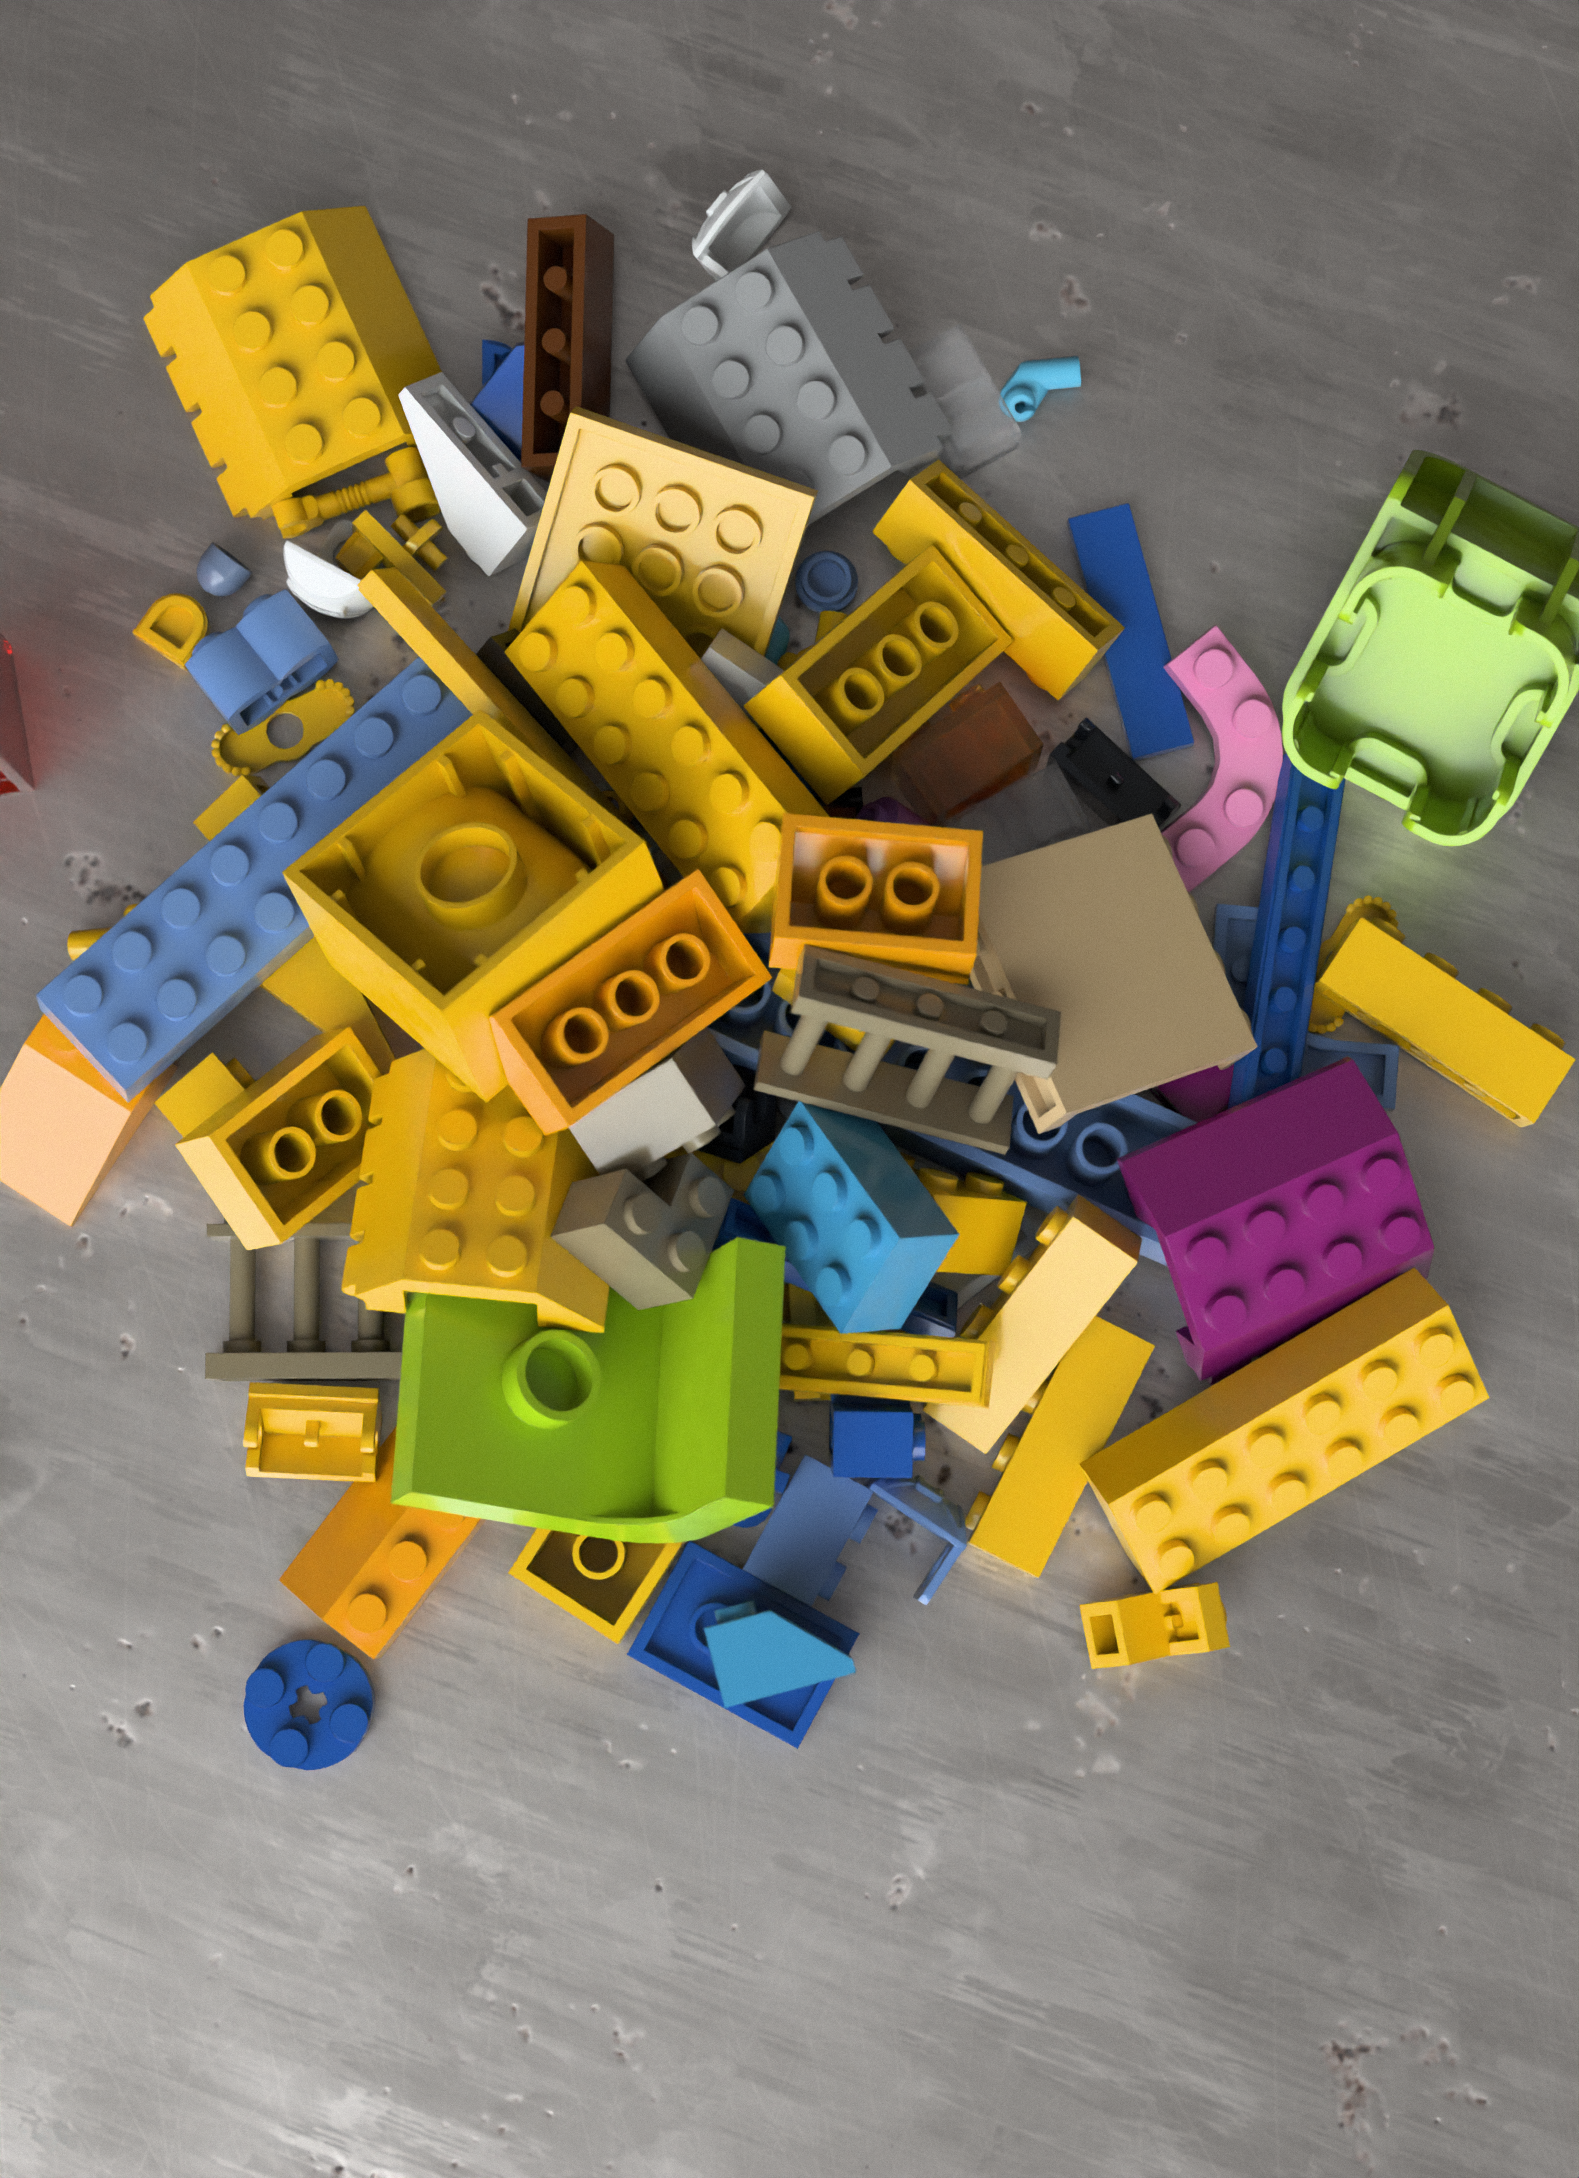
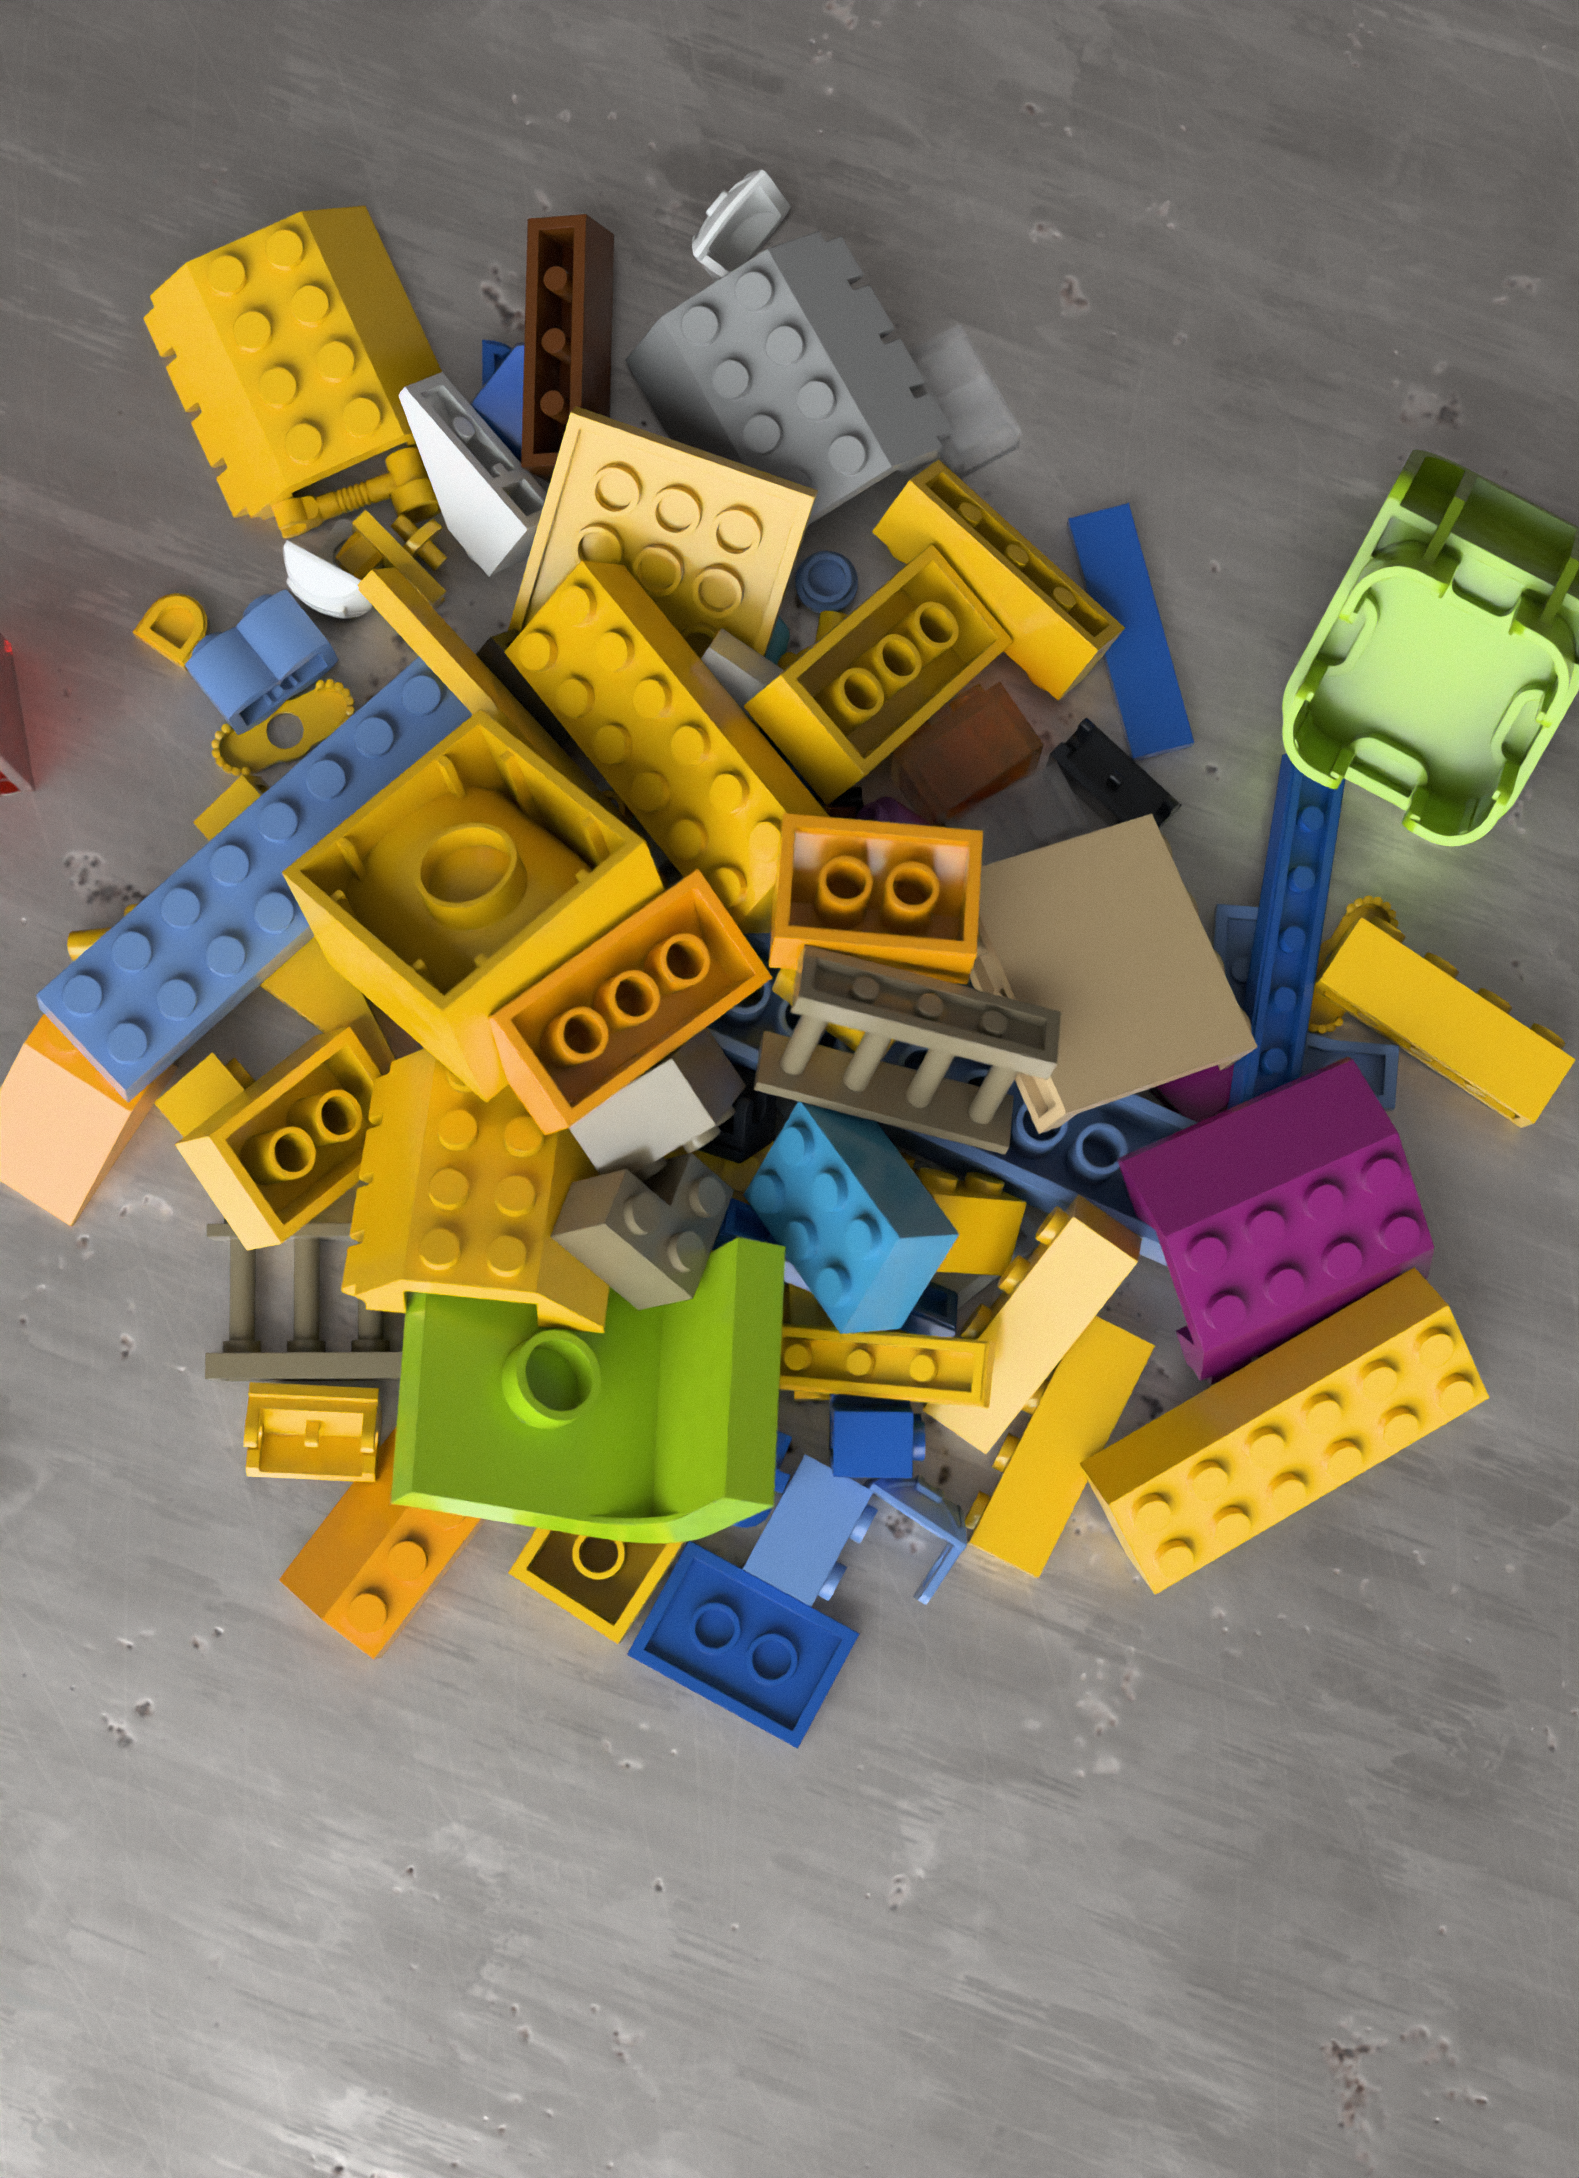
sand blue hinge [197,542,253,596] -> none
blue plate [243,1639,375,1770] -> none
dark azure slope [704,1600,856,1708] -> none
medium azure arm [998,356,1081,422] -> none
yellow brick [1079,1582,1230,1669] -> none
bright pink plate [1160,625,1283,892] -> none

